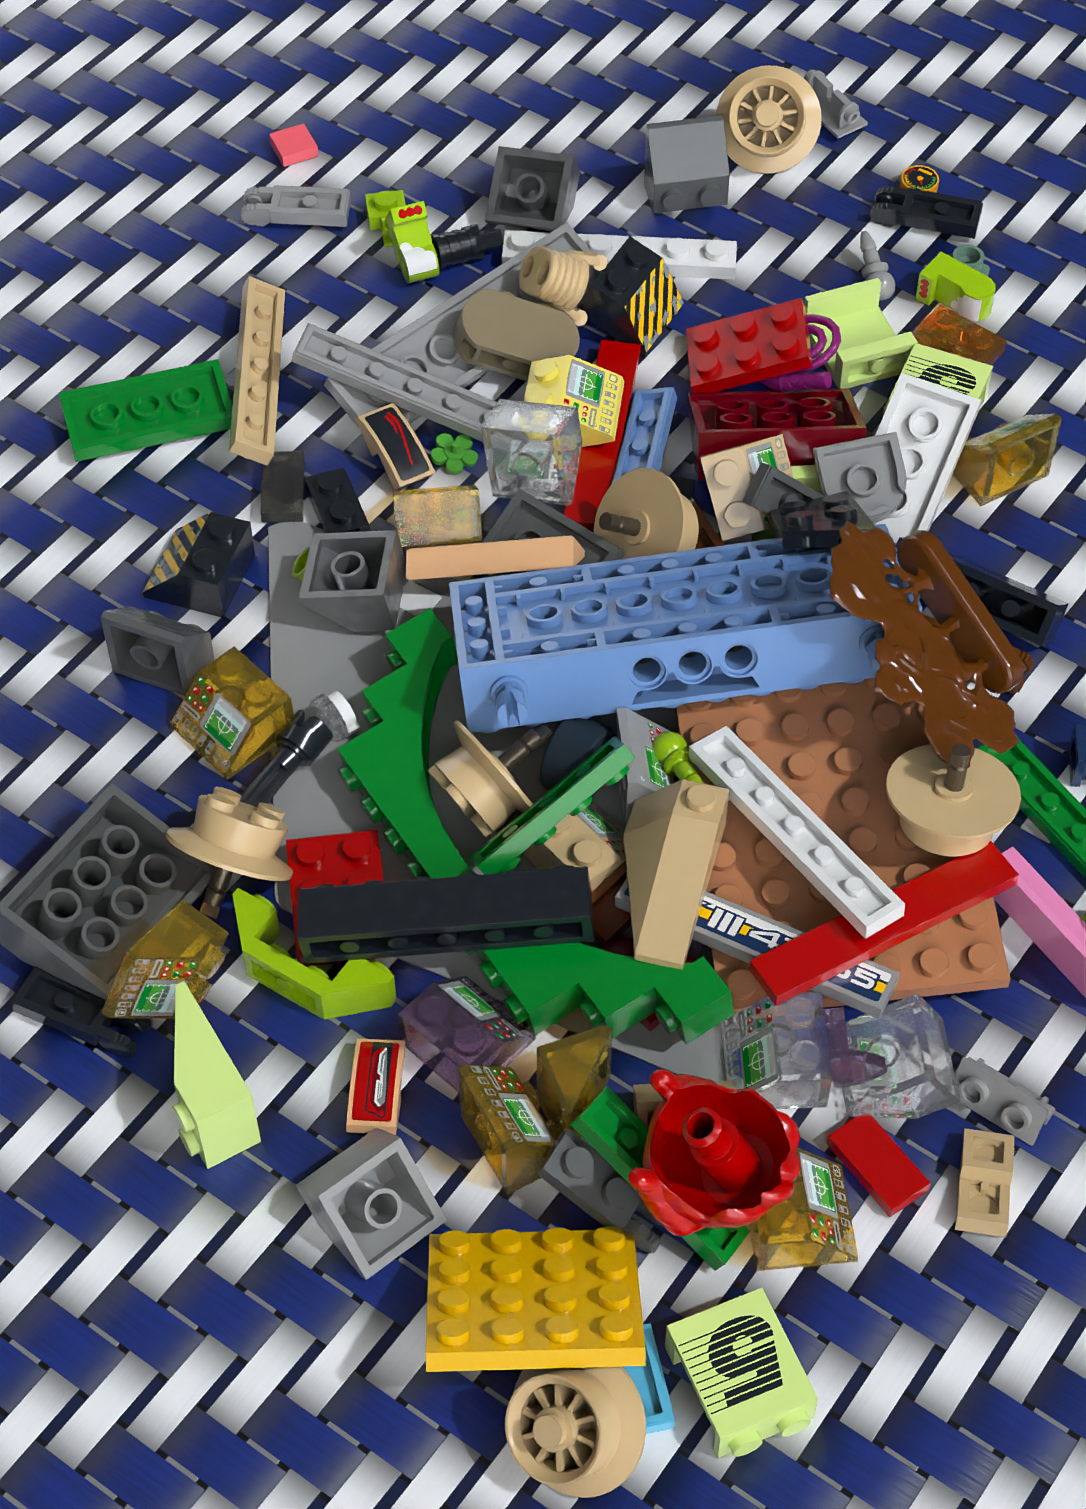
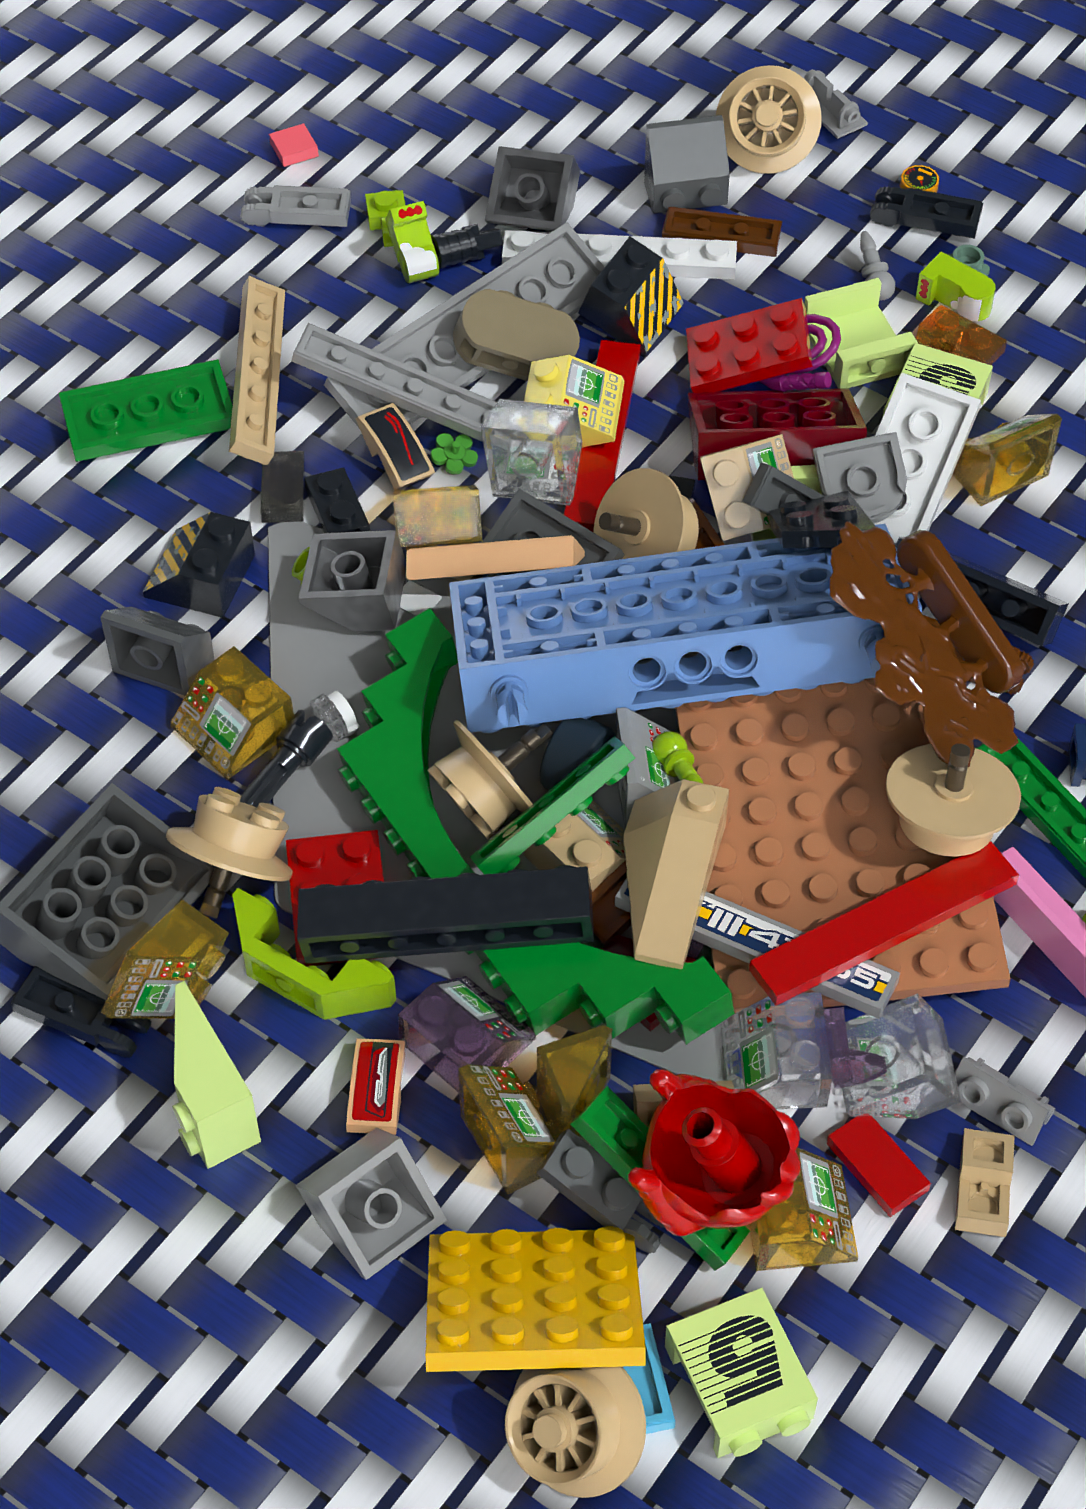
tan piece [519,246,607,326] -> none
medium blue tile [612,387,677,484] -> none
white plate [689,726,905,939] -> none
none -> reddish brown tile [662,207,782,257]

